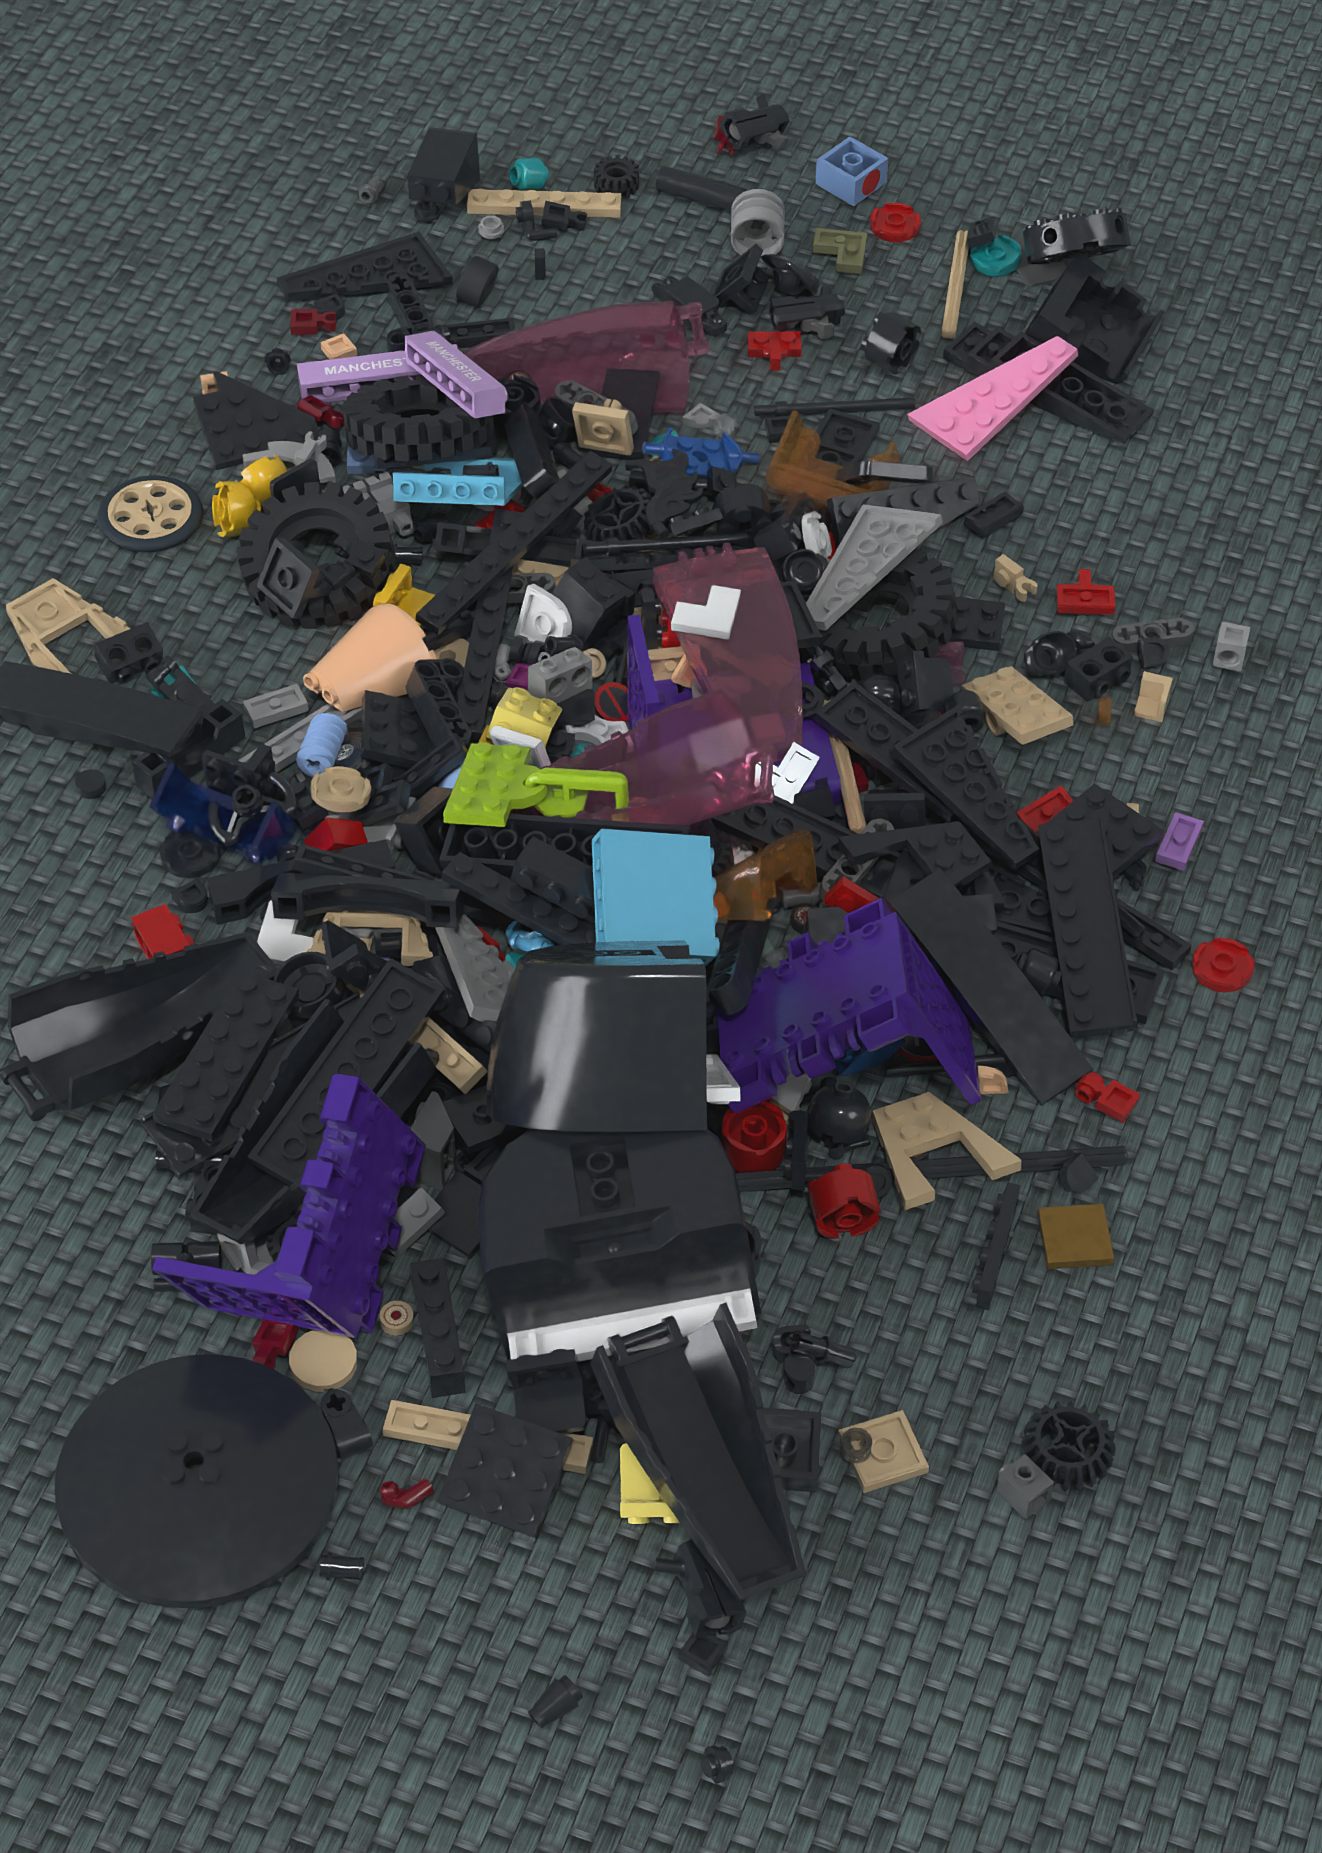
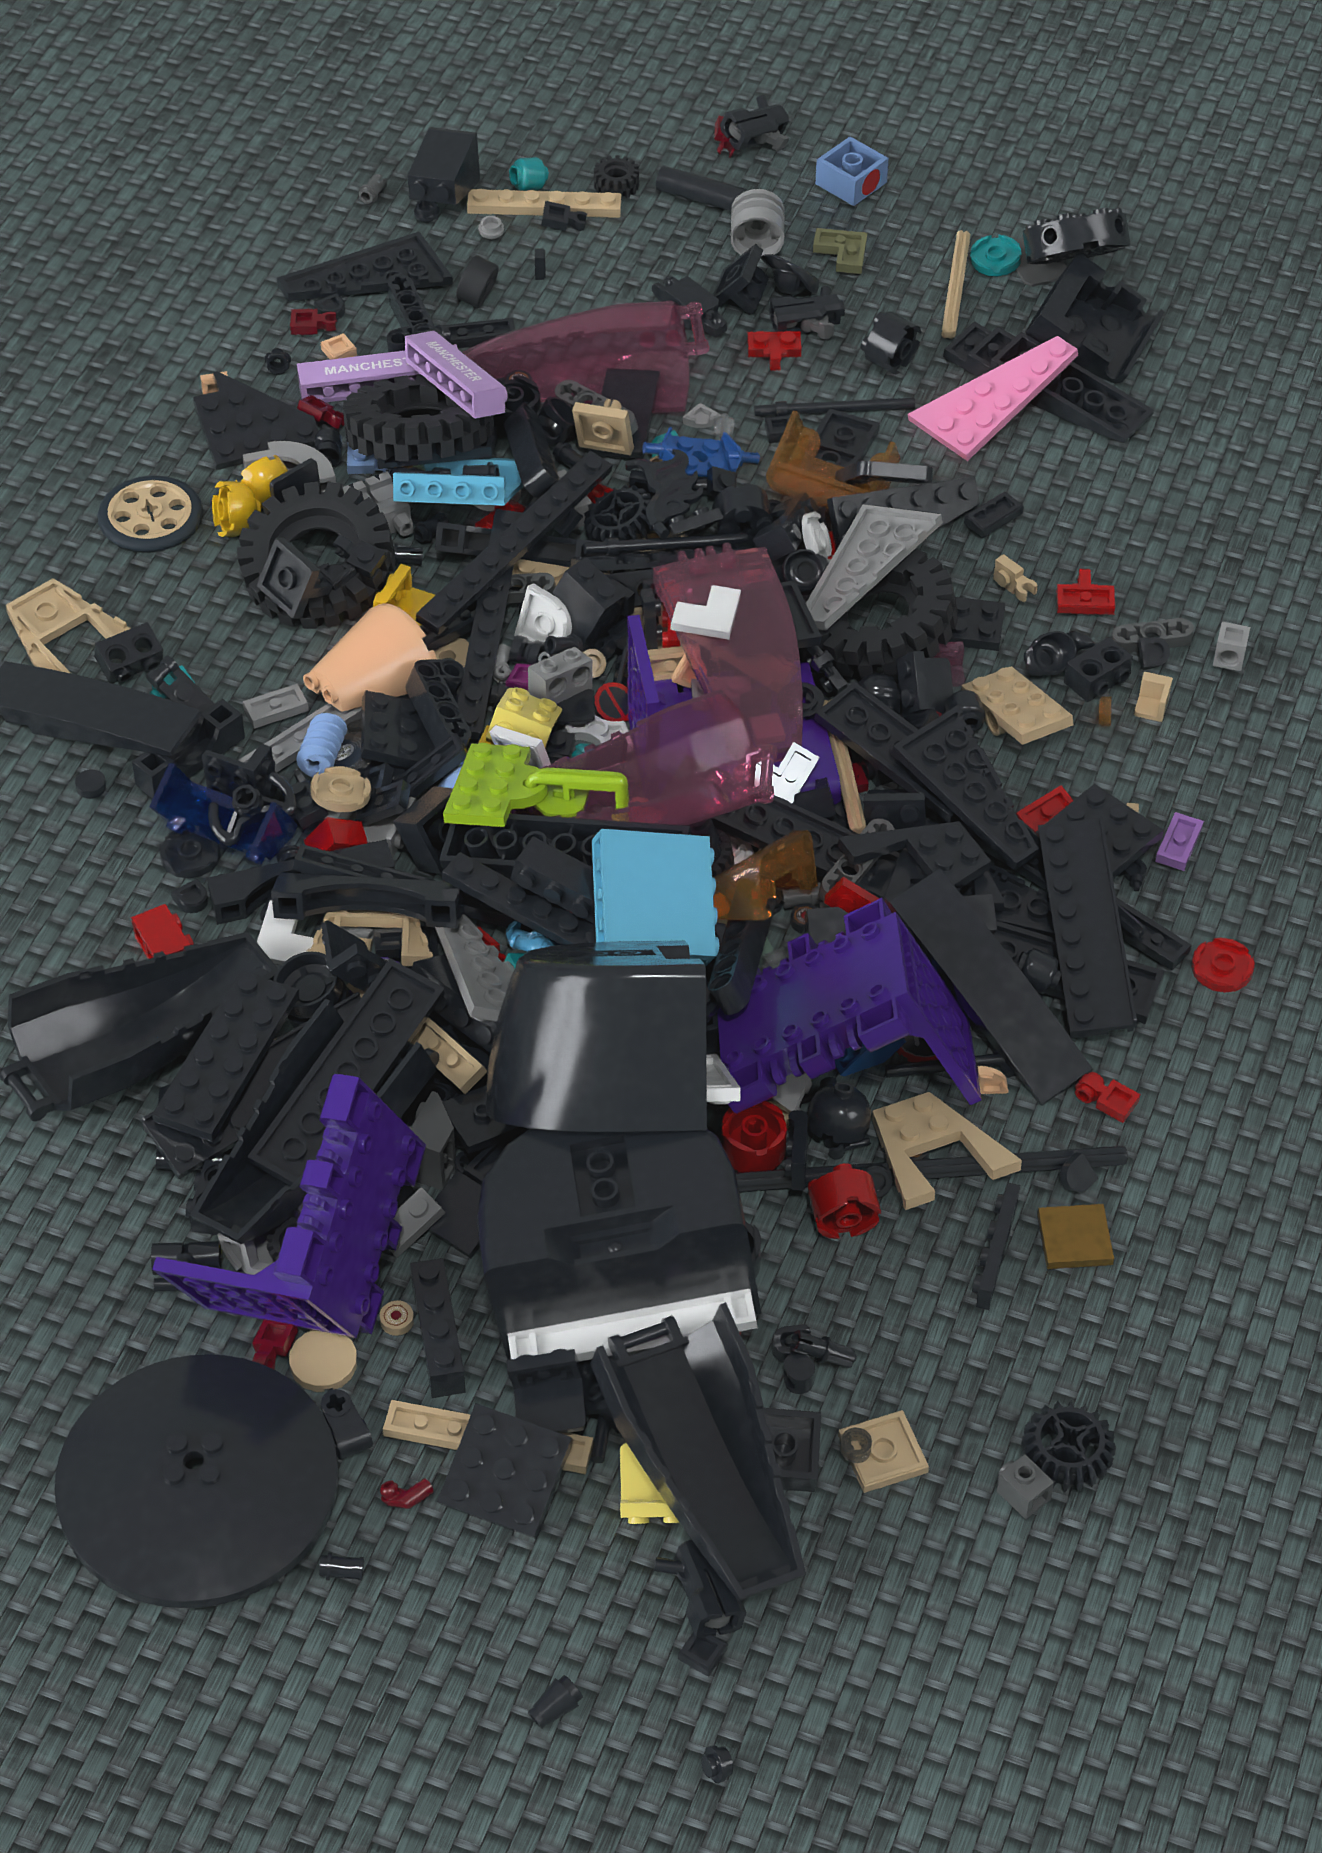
light grey plate [294,431,327,466] -> none
black plate [515,200,557,241] -> none
red tile [870,203,921,242] -> none
black plate [967,216,997,248] -> none

